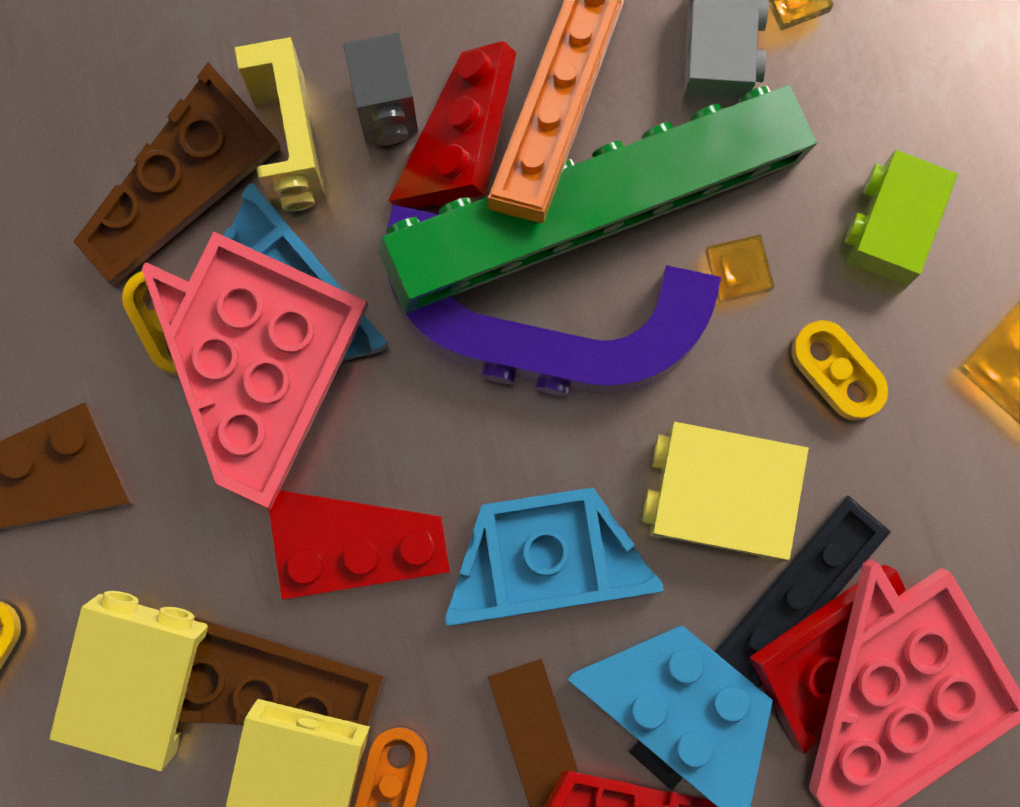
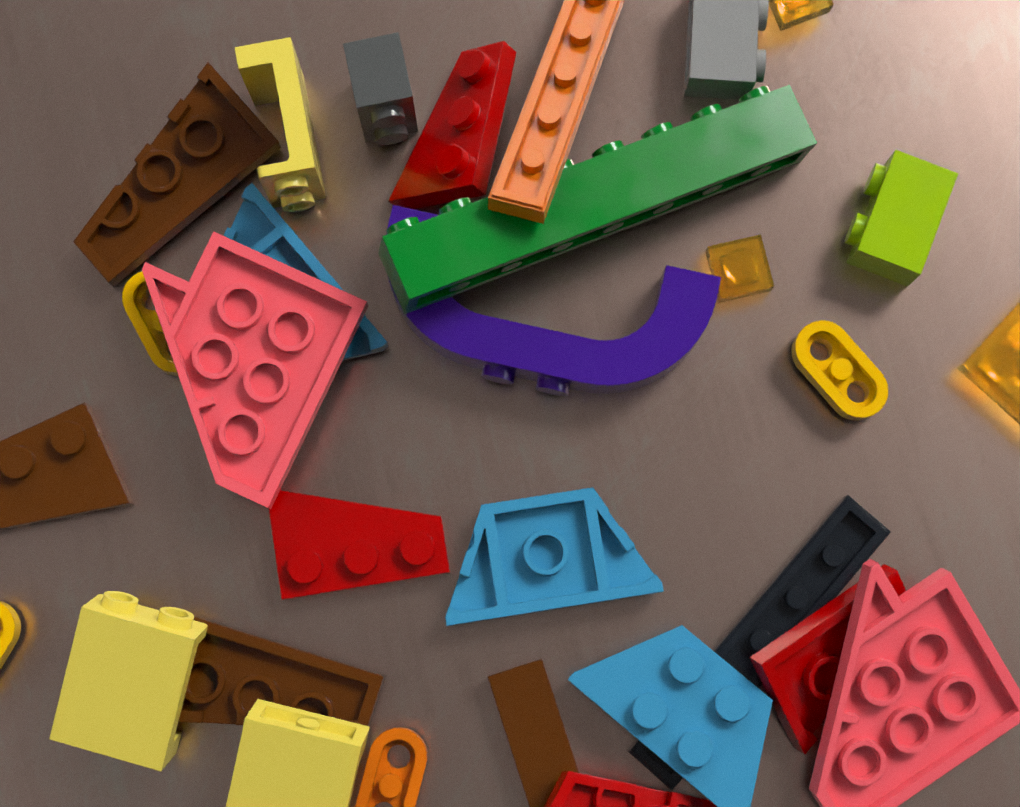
light yellow panel [642,422,809,563] -> none

